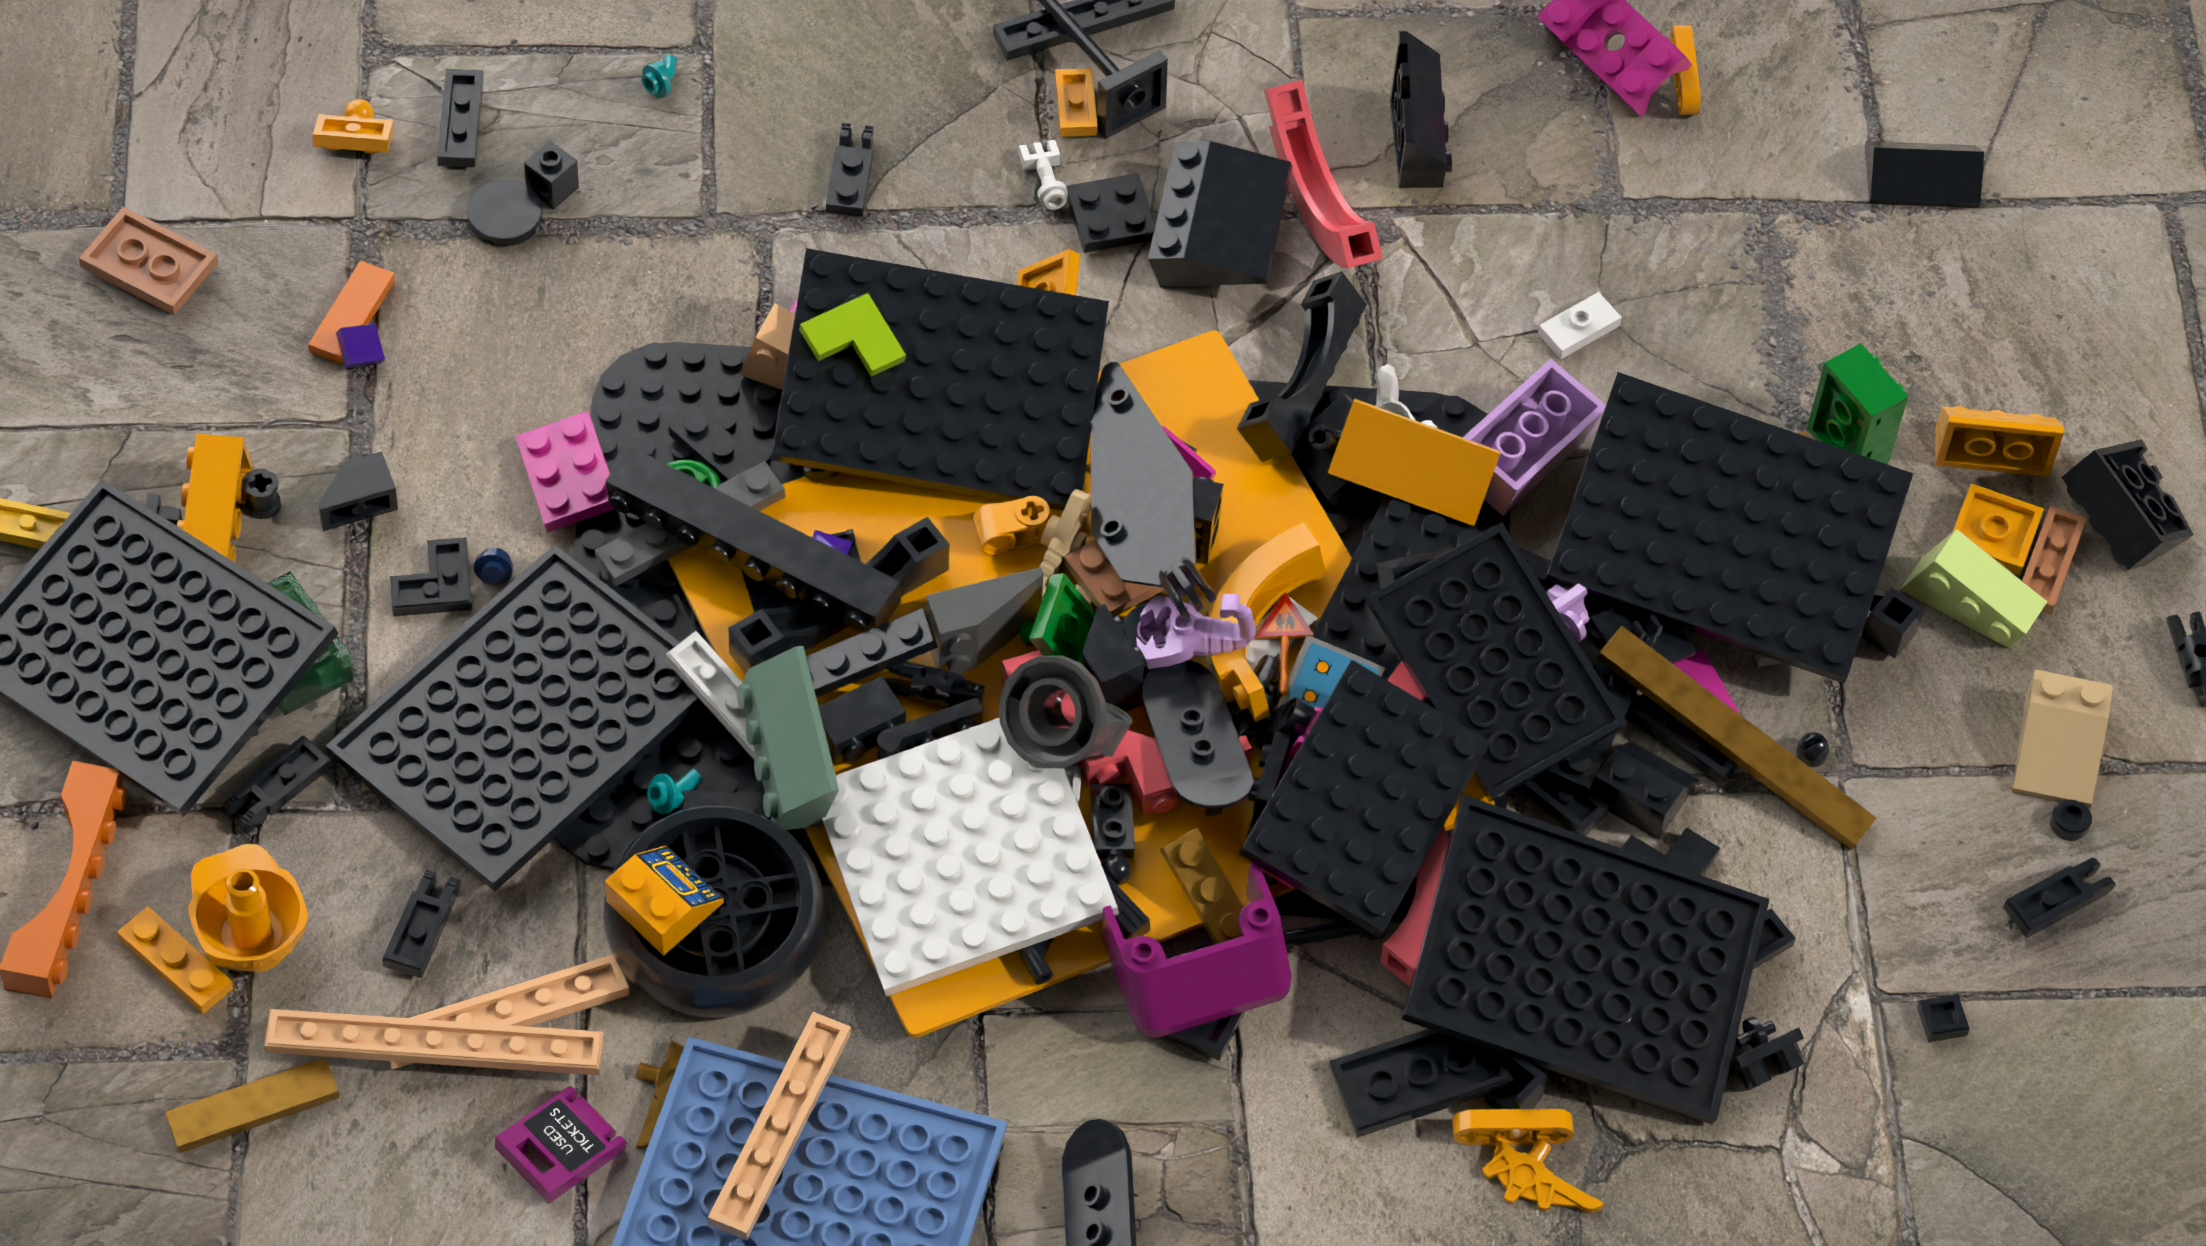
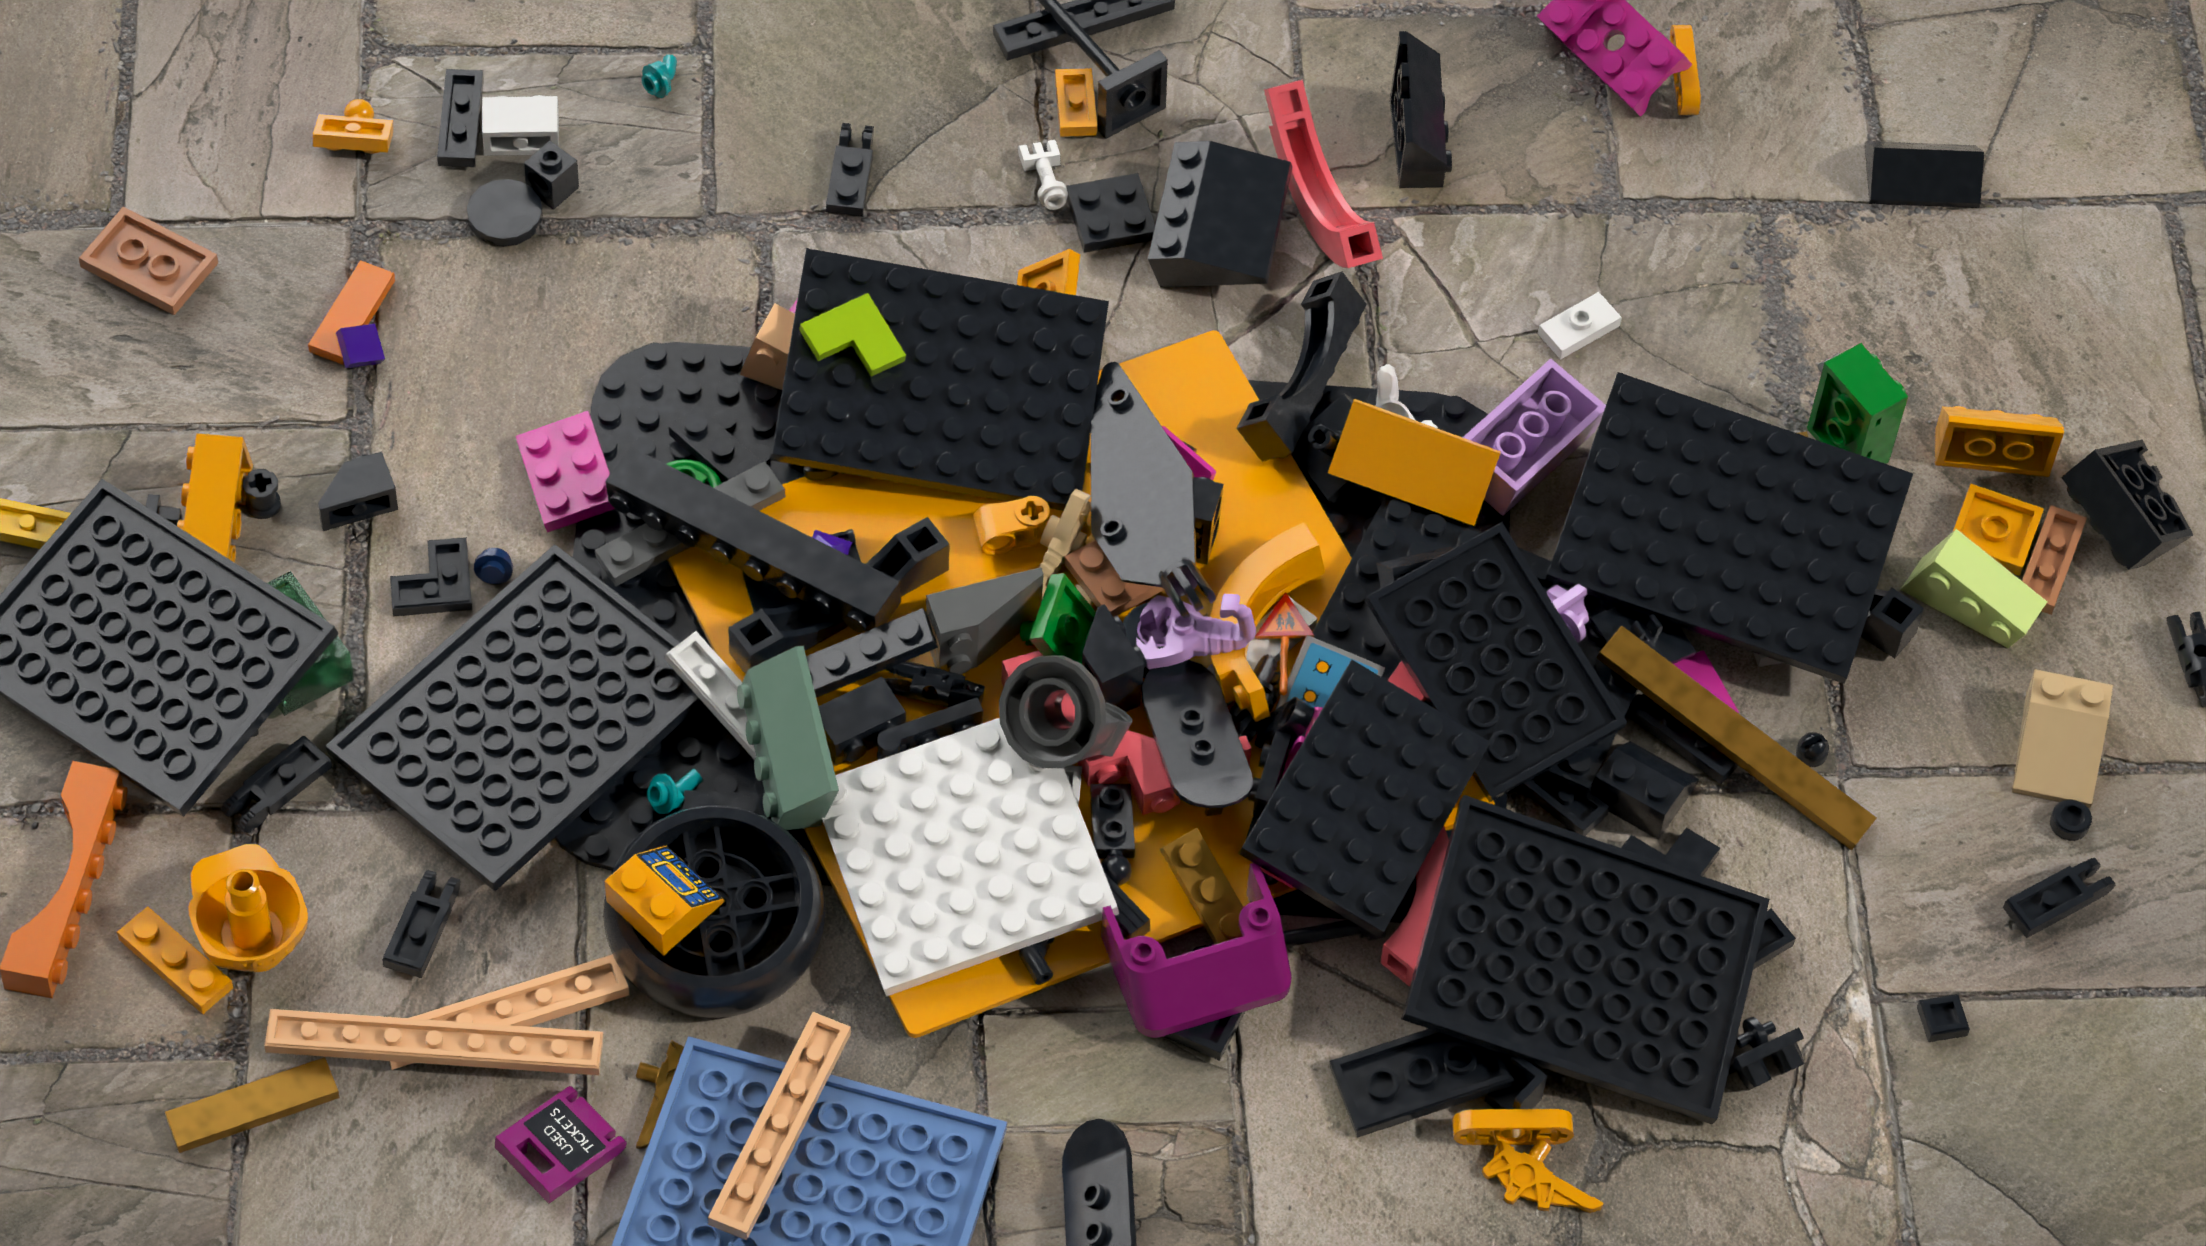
none -> white brick [482,95,559,156]

